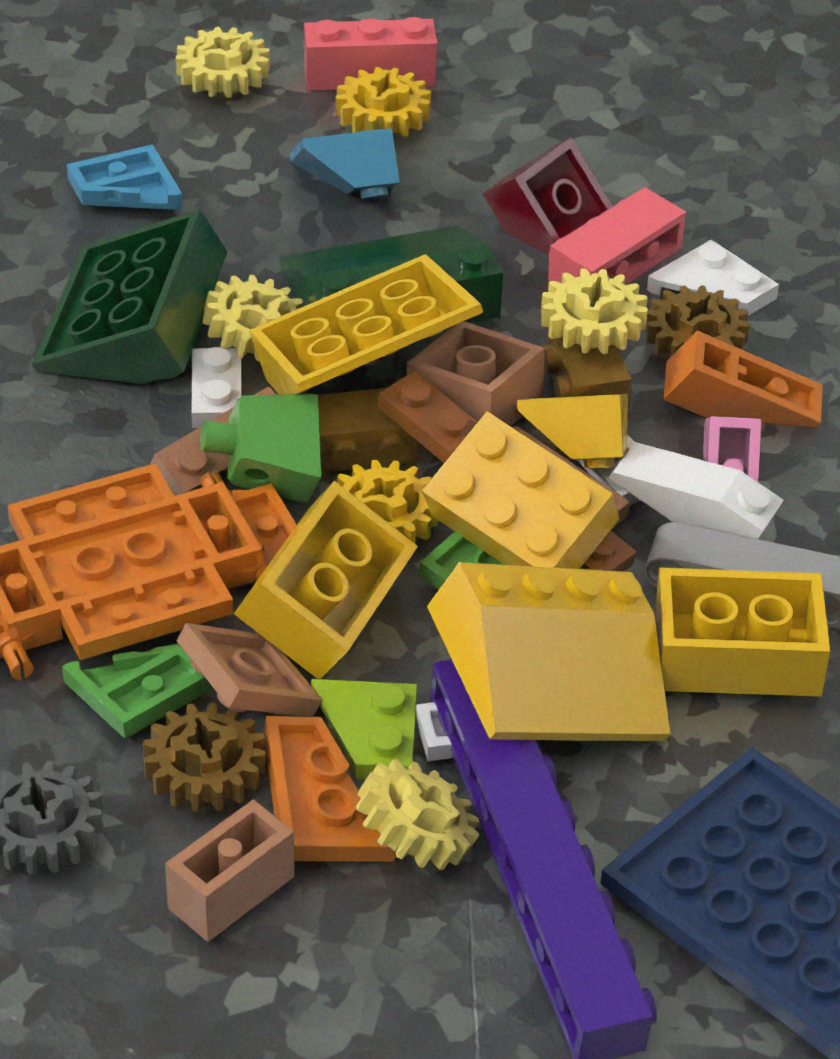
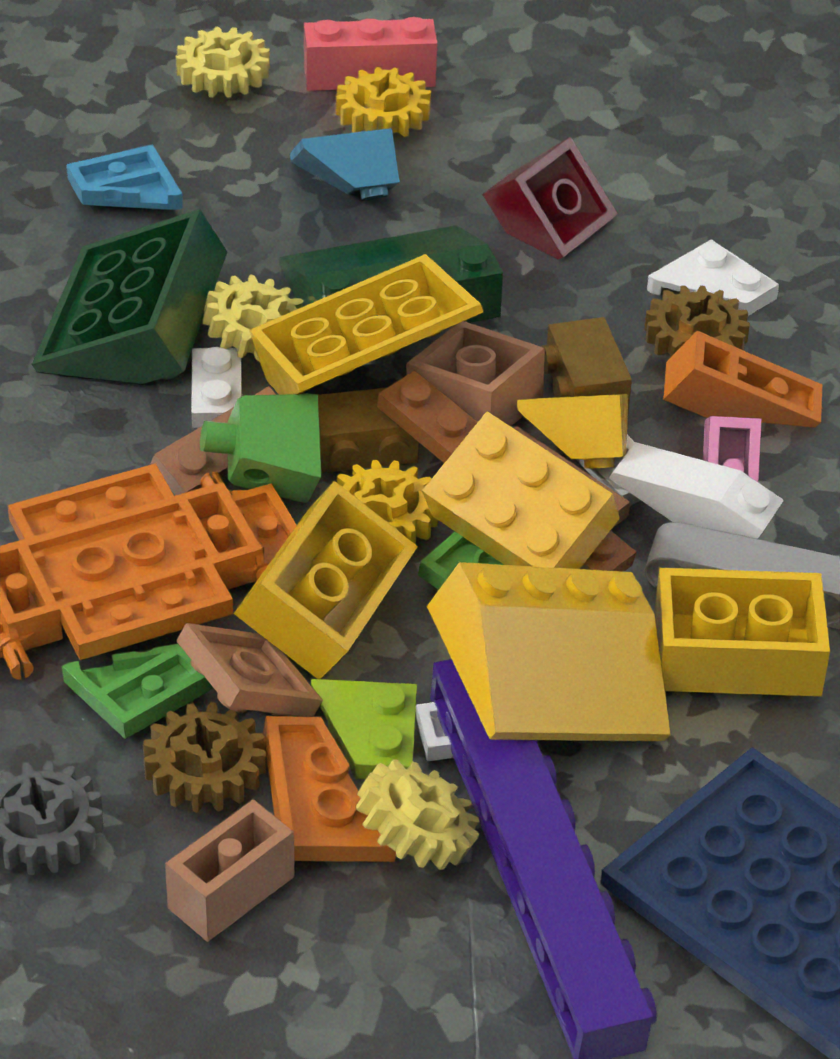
light yellow gear [541,269,648,354] -> none
coral brick [548,187,686,285] -> none

